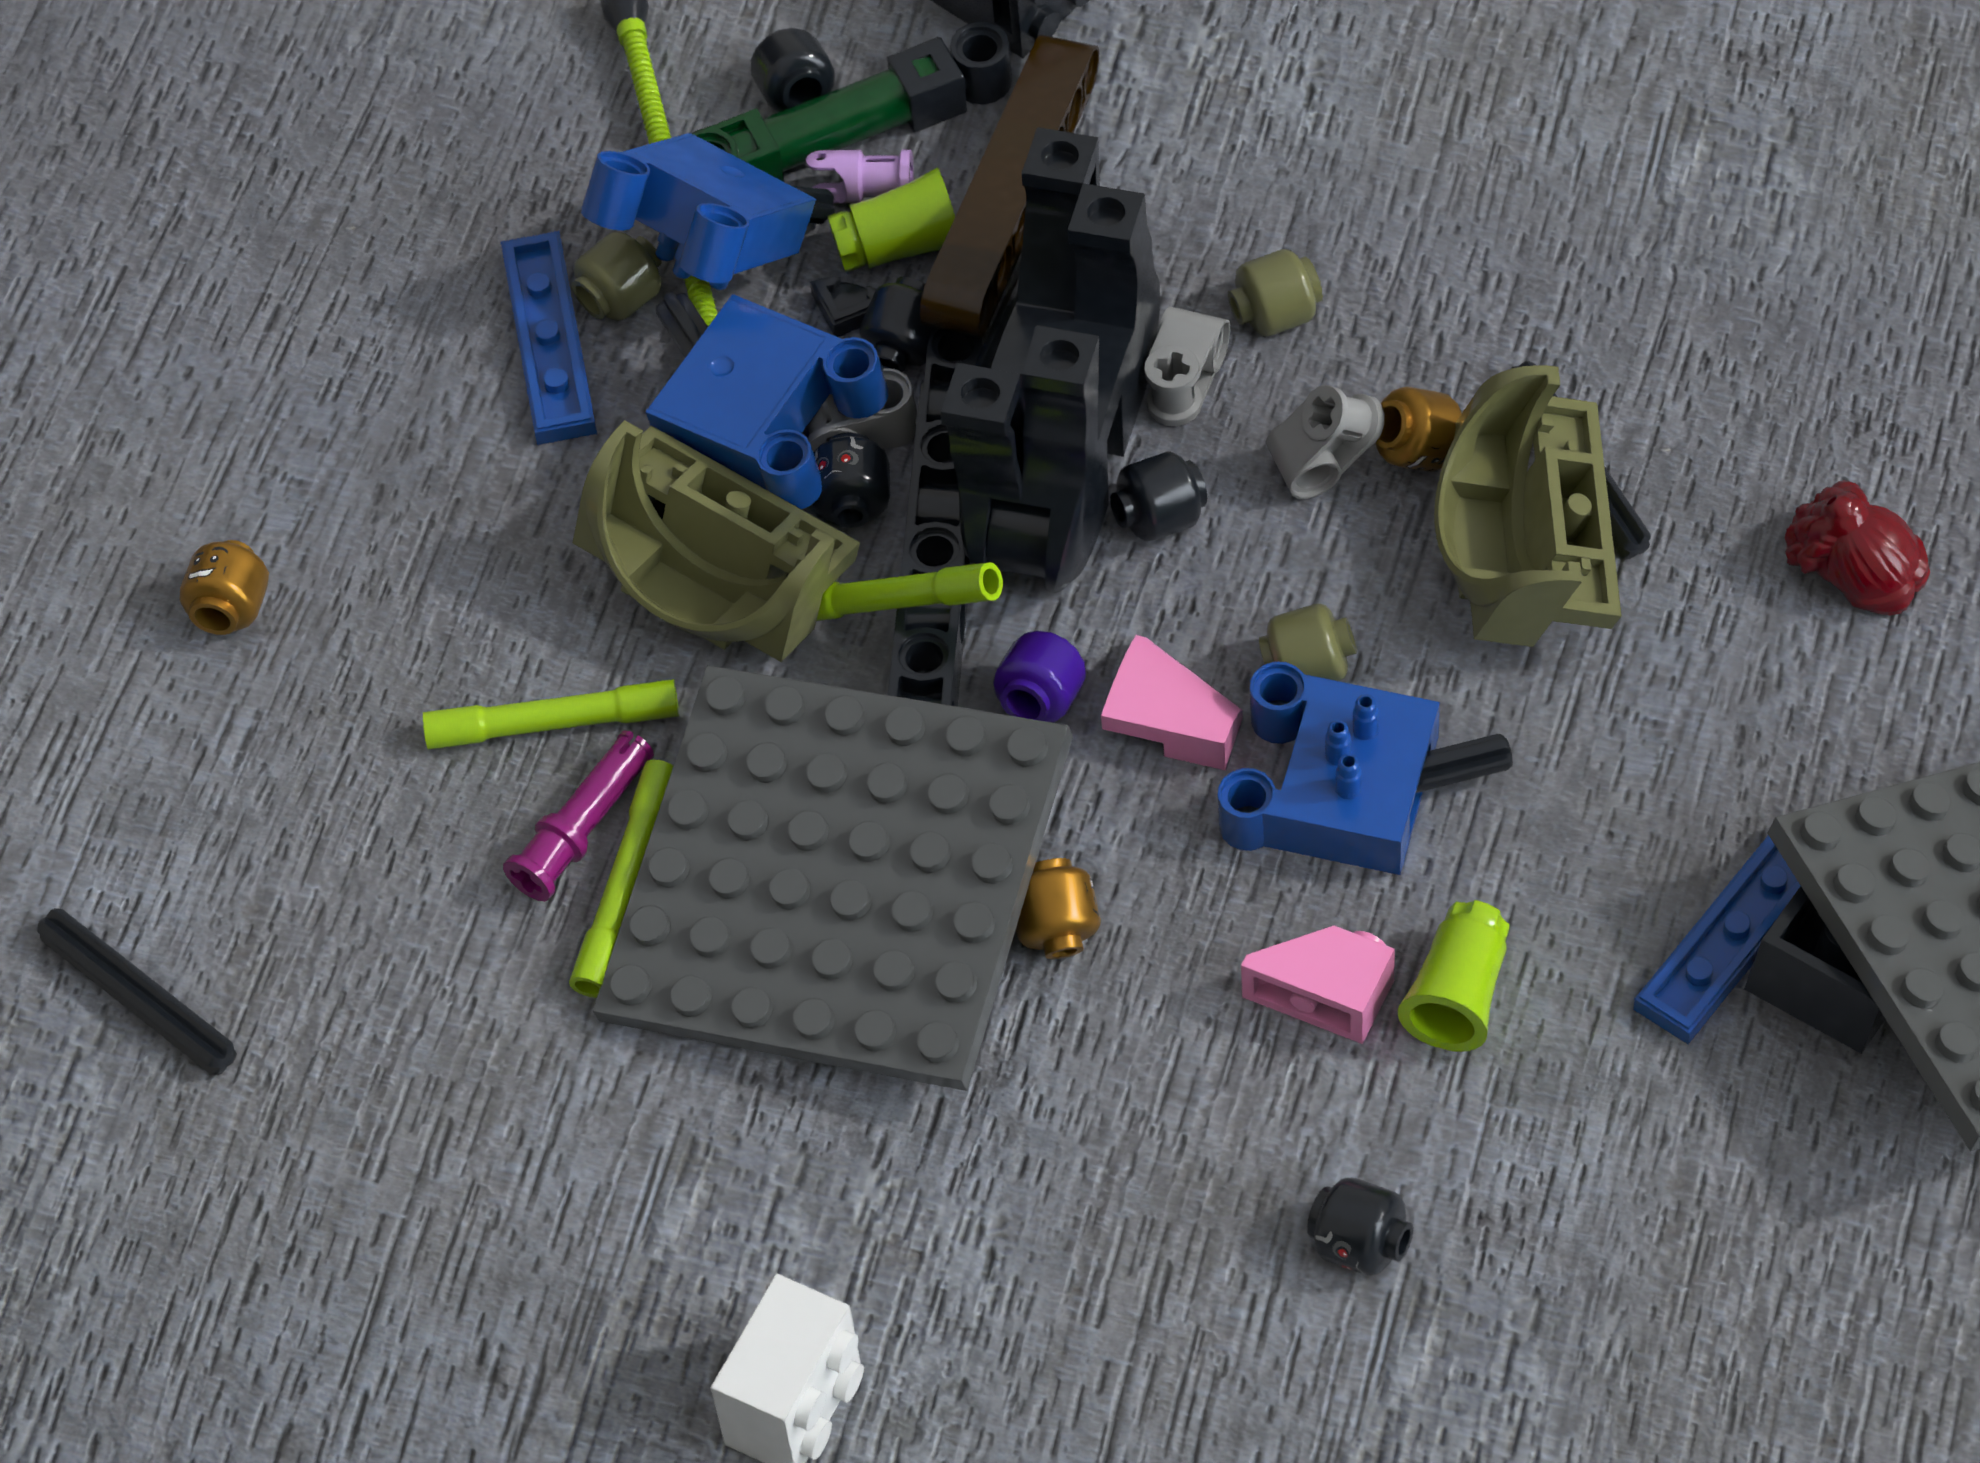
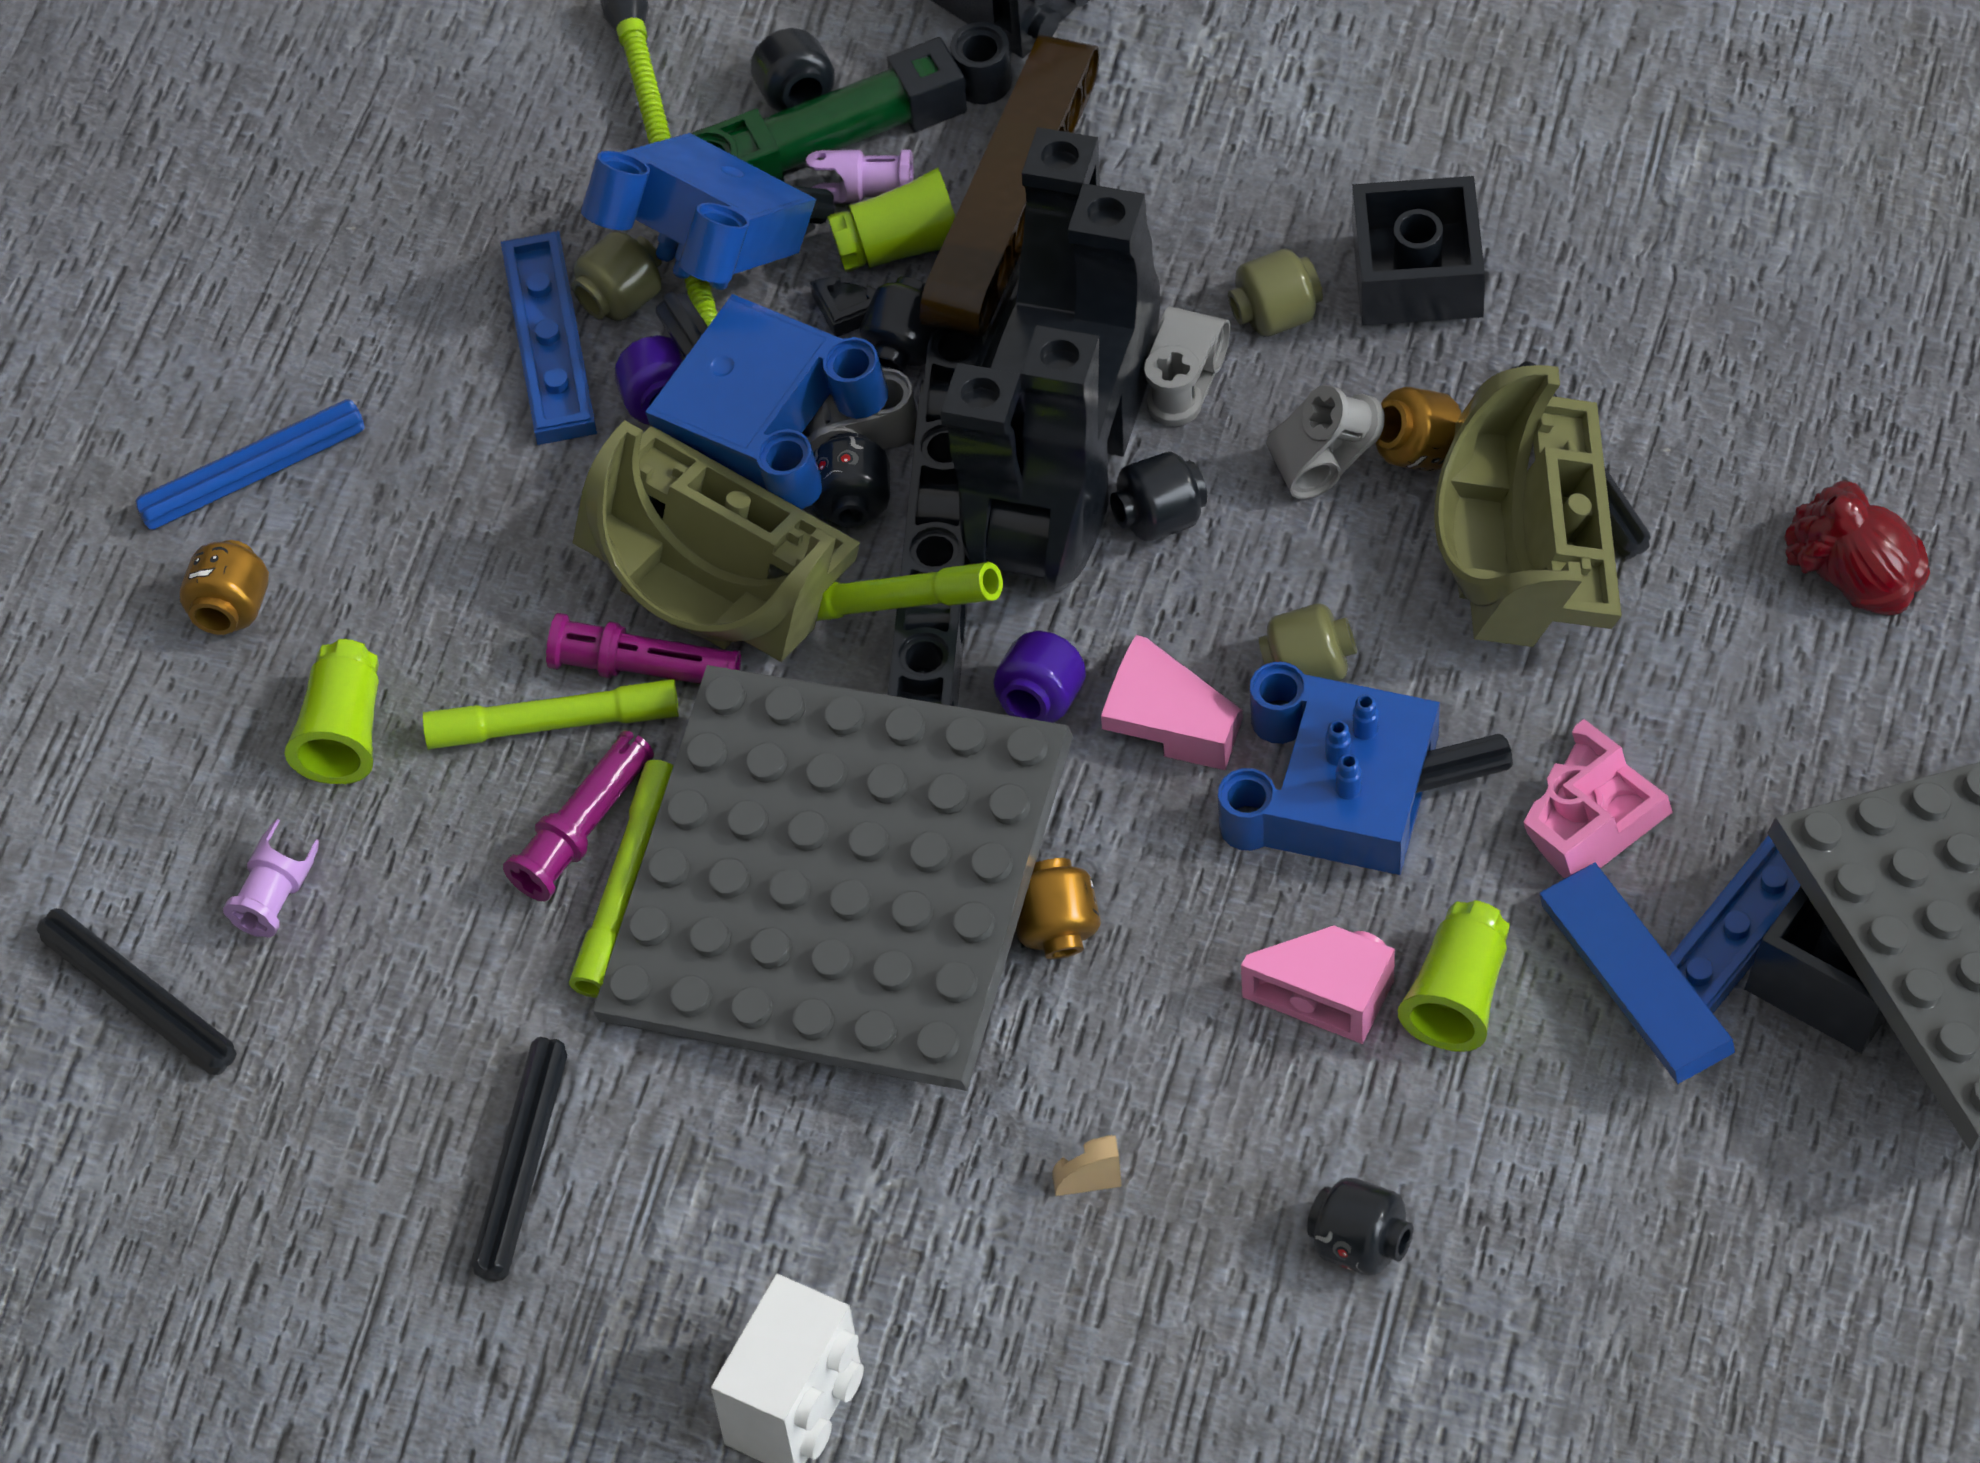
none -> blue axle [135,399,364,530]
none -> lavender piece [223,819,319,938]
none -> lime plant [284,639,379,784]
none -> black axle [471,1037,568,1281]
none -> magenta pin [546,613,741,684]
none -> dark purple head [615,335,685,425]
none -> tan tile [1052,1135,1122,1196]
none -> black brick [1352,176,1485,326]
none -> bright pink slope [1523,719,1673,879]
none -> blue tile [1539,862,1735,1084]

